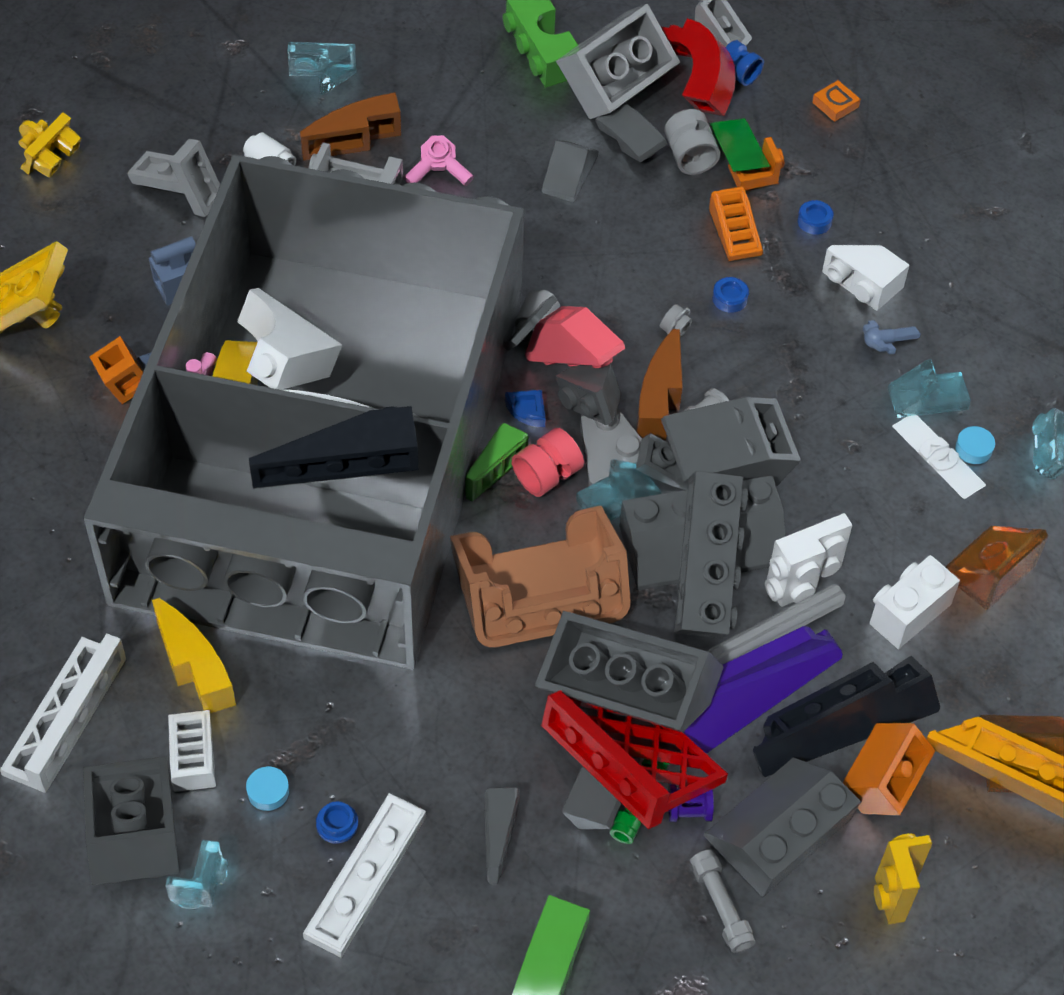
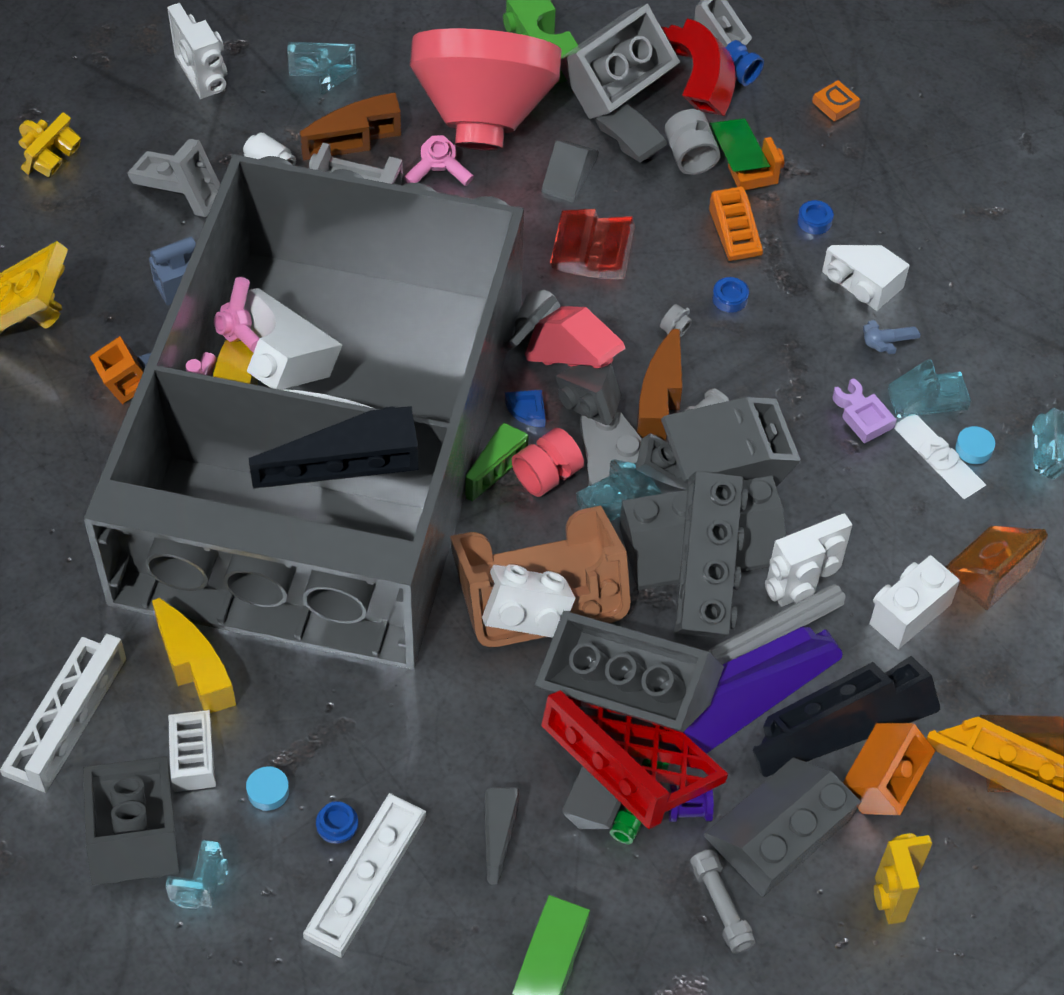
none -> white plate [167,3,227,99]
none -> bright pink piece [214,277,259,353]
none -> coral cone [410,28,562,151]
none -> white bracket [482,564,575,638]
none -> clear red slope [550,209,635,279]
none -> lavender plate [832,378,897,443]

